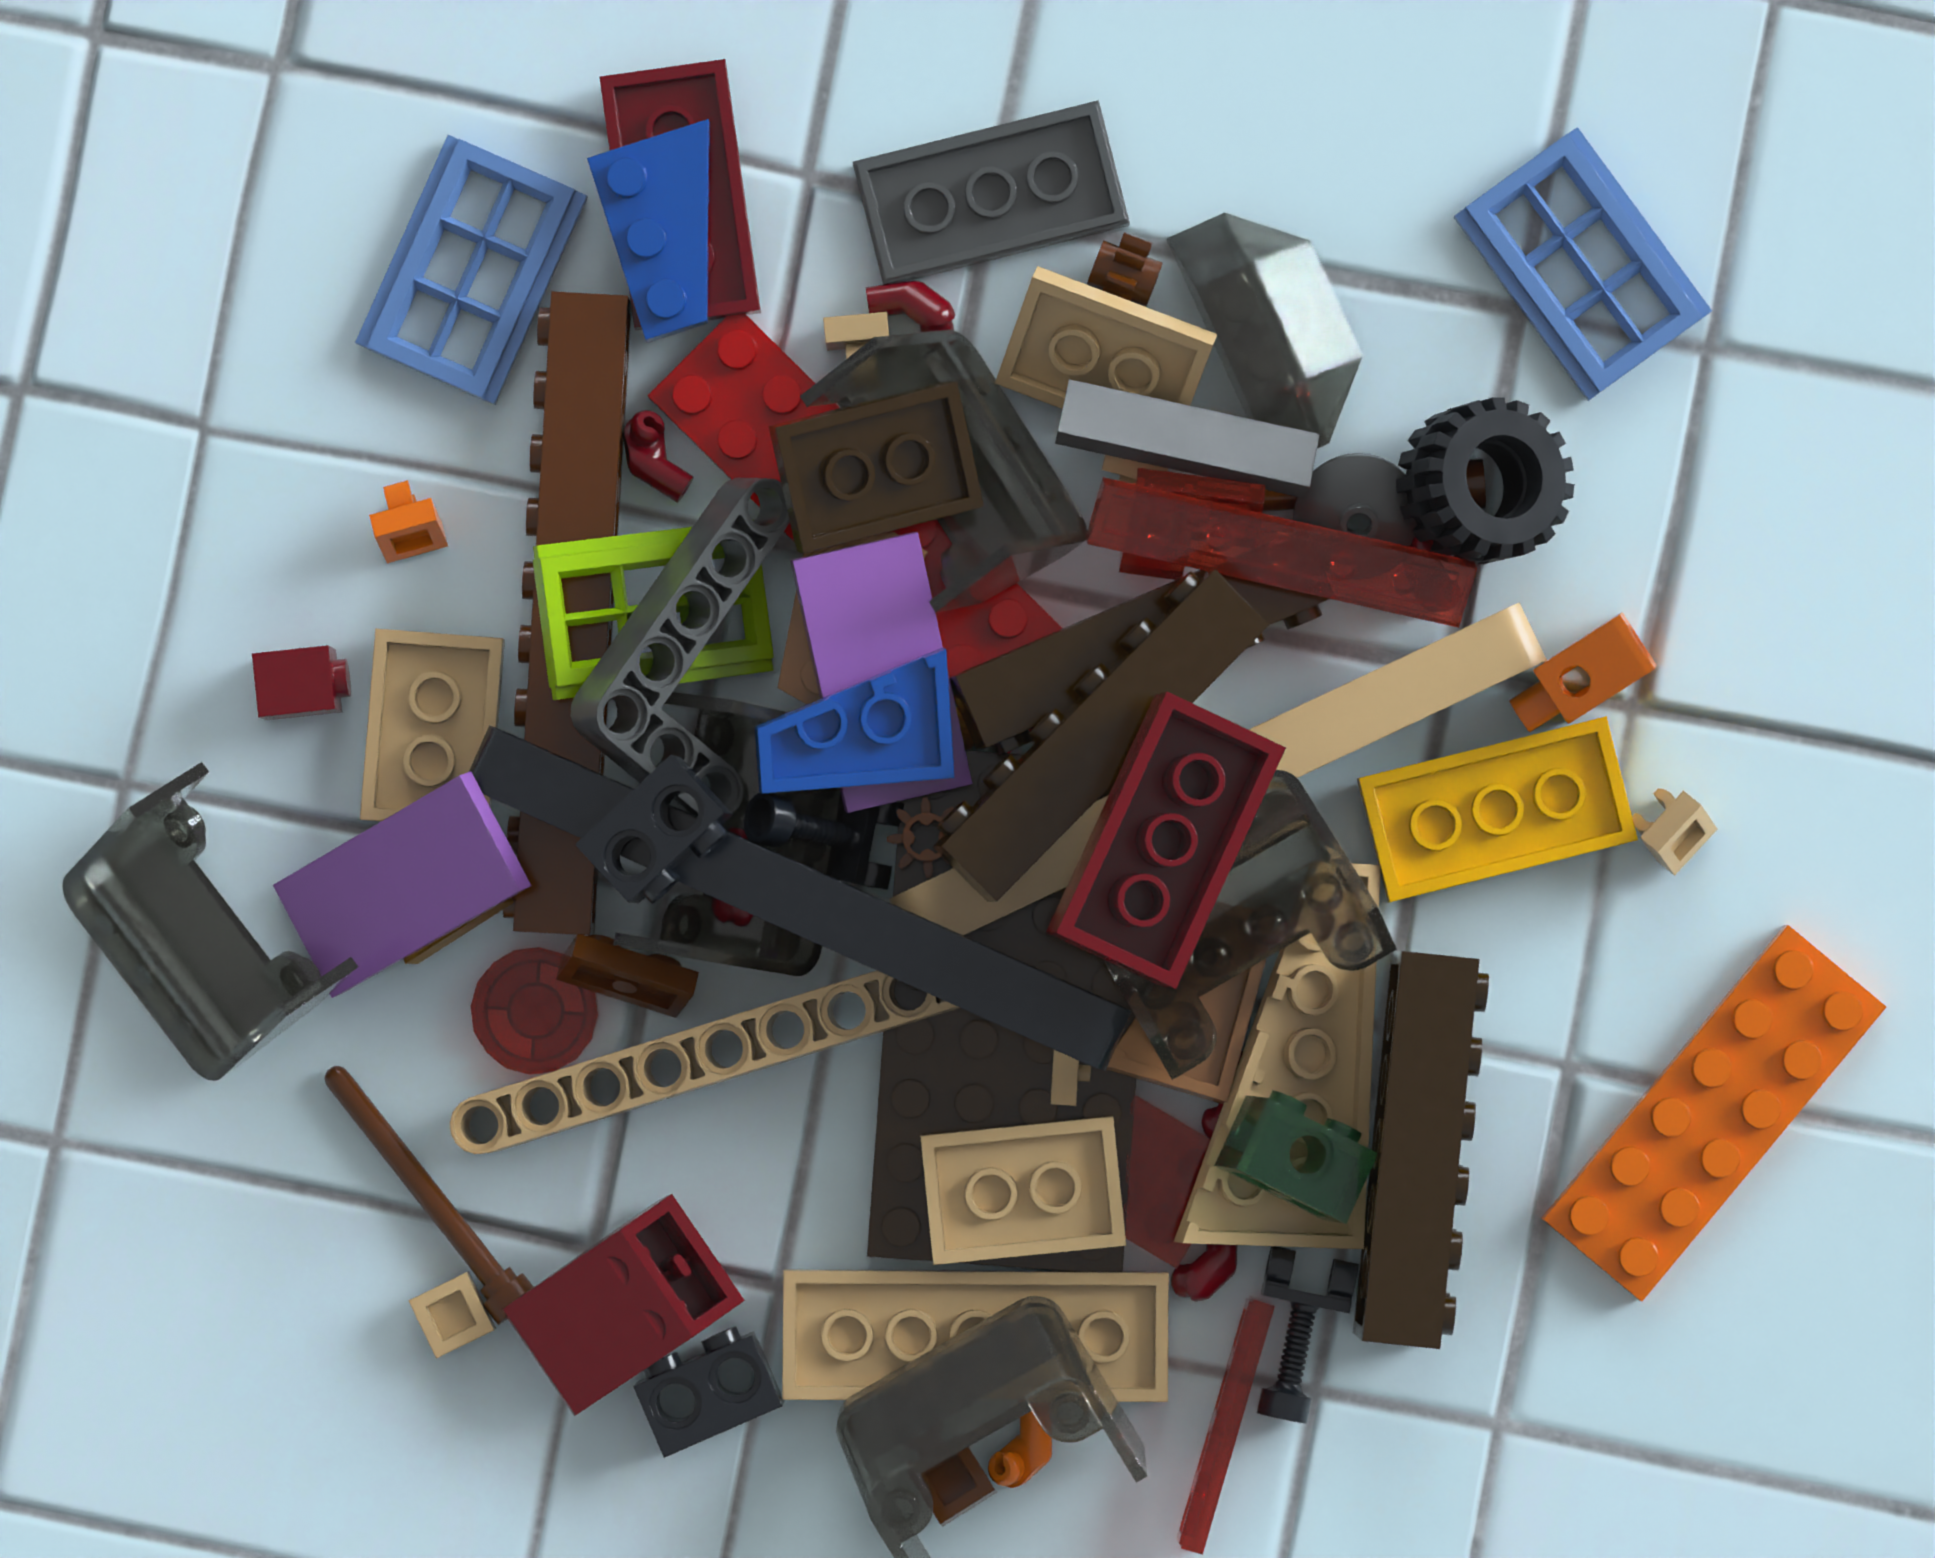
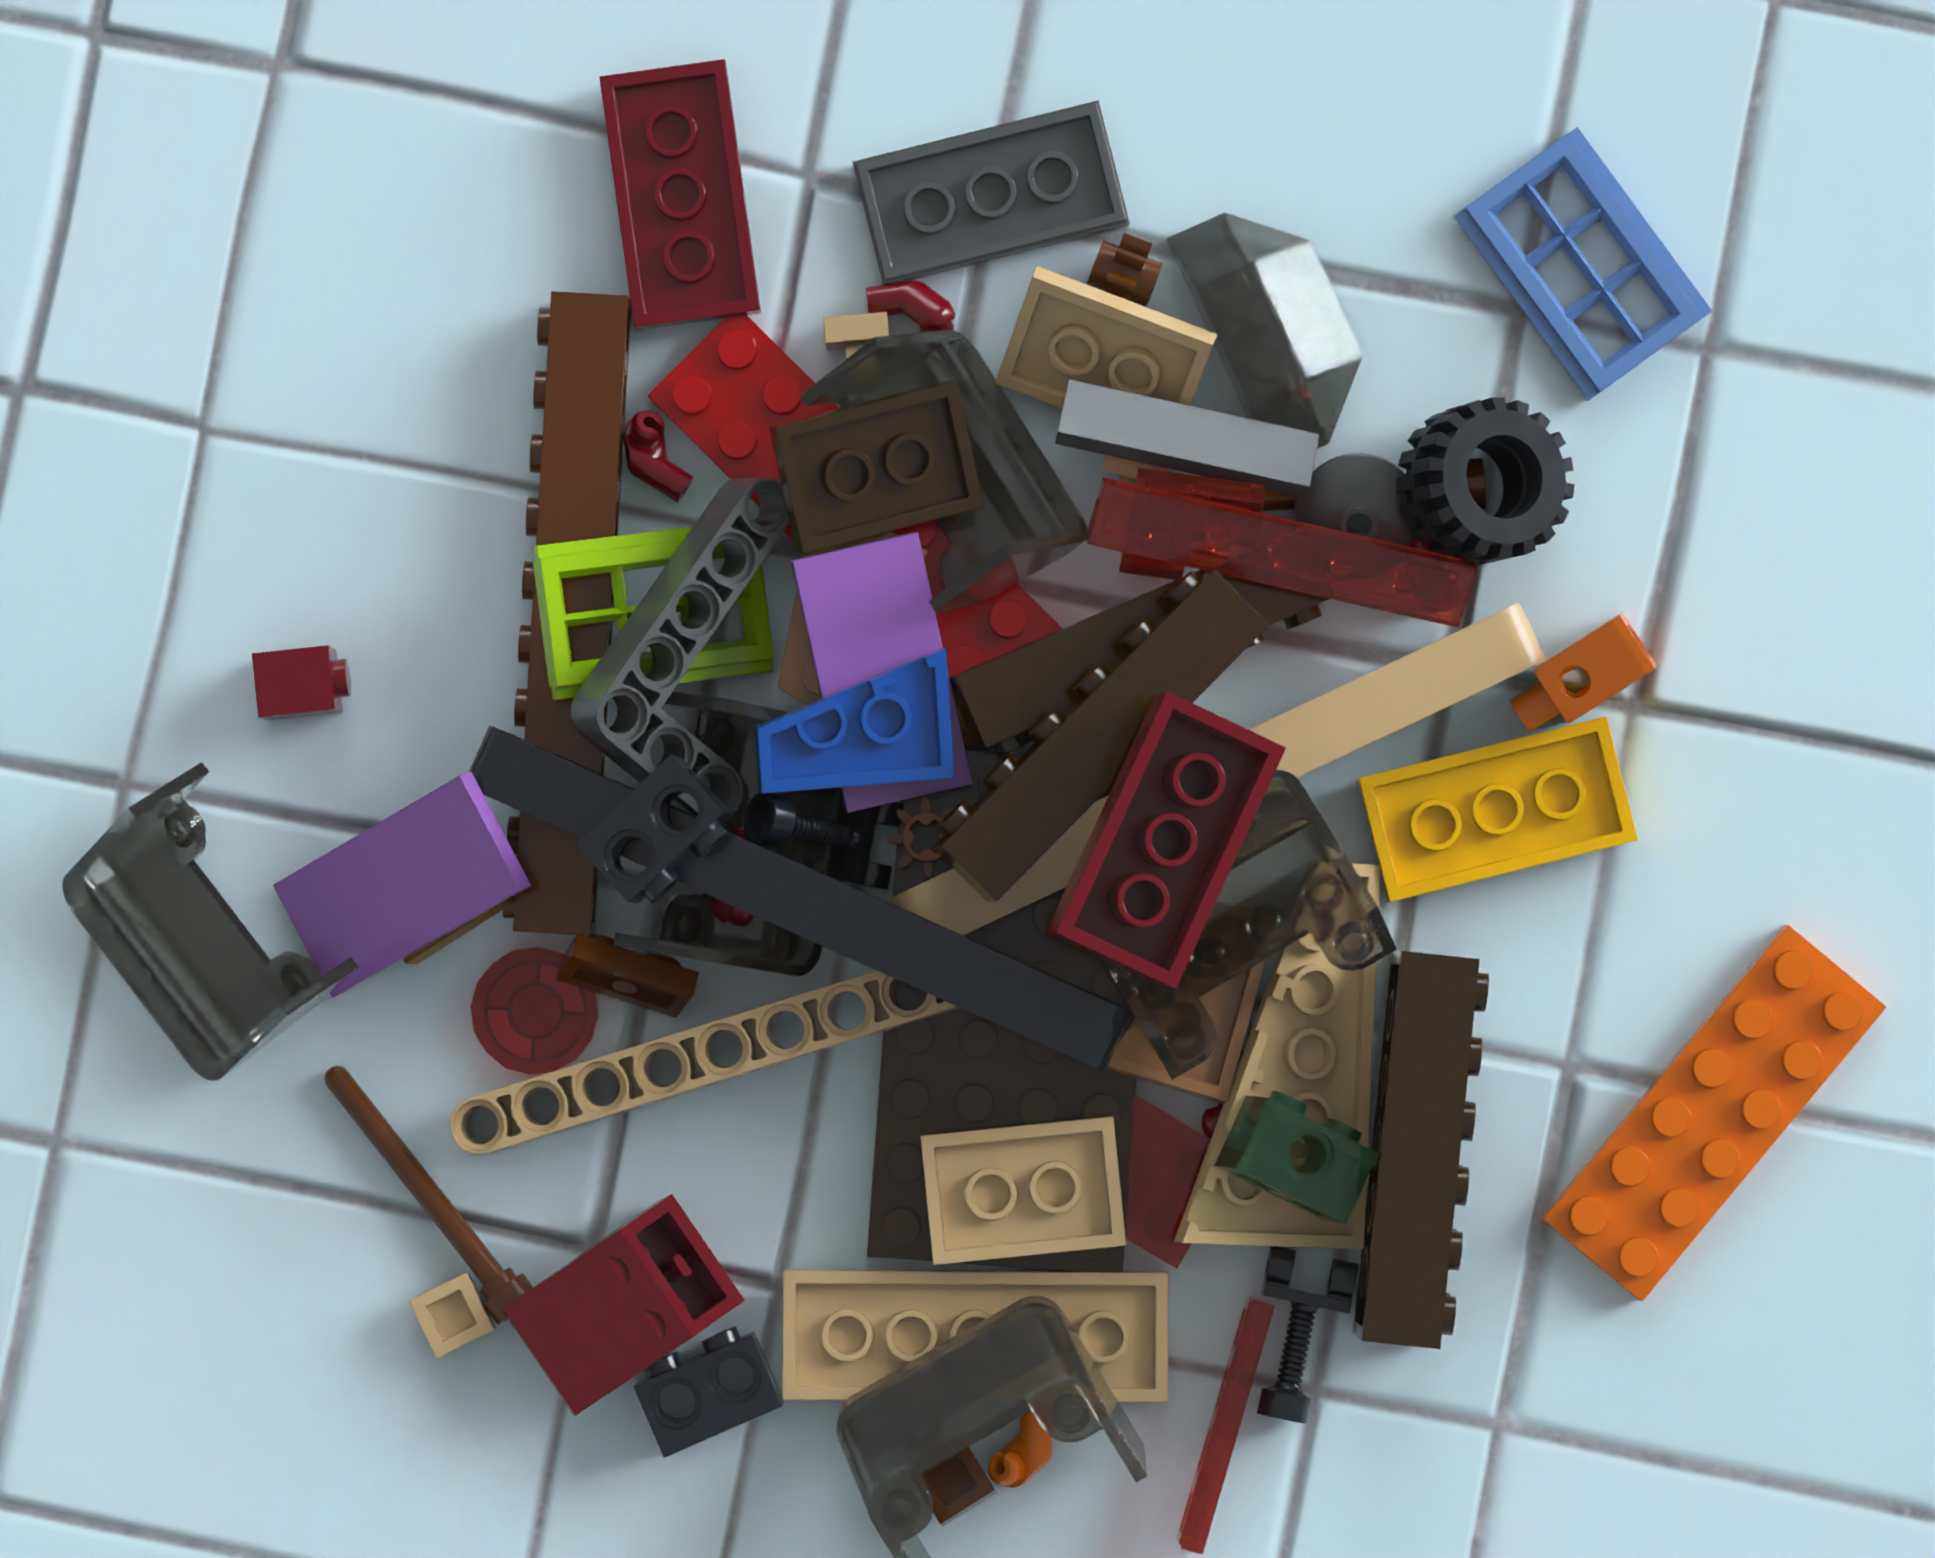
medium blue piece [355,135,588,405] -> none
tan plate [360,628,505,822] -> none
orange tile [369,480,448,563] -> none
blue wing [587,119,710,343] -> none
tan plate [1051,1050,1091,1106] -> none
dark red arm [1171,1244,1238,1302] -> none
tan tile [1632,788,1717,876] -> none

